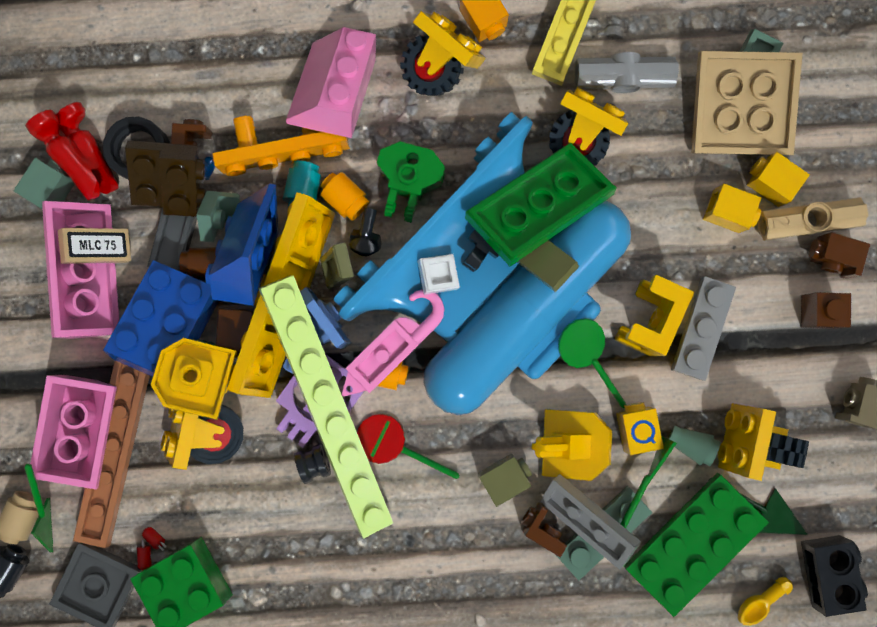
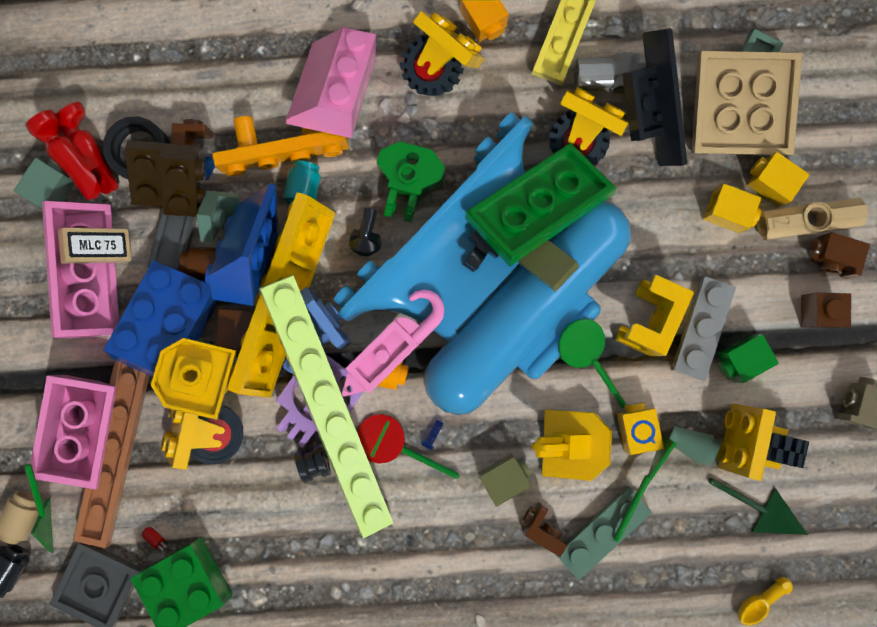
red piece [136,540,152,570] -> none
light orange brick [320,172,370,221] -> none
olive tile [320,243,354,289] -> none
white tile [418,254,460,295] -> none
light grey plate [540,474,641,570] -> none
green plate [624,473,769,617] -> none
black brick [801,535,868,617] -> none
none -> clear blue piece [421,420,444,450]
none -> black bracket [622,28,687,166]
none -> green brick [717,334,779,383]

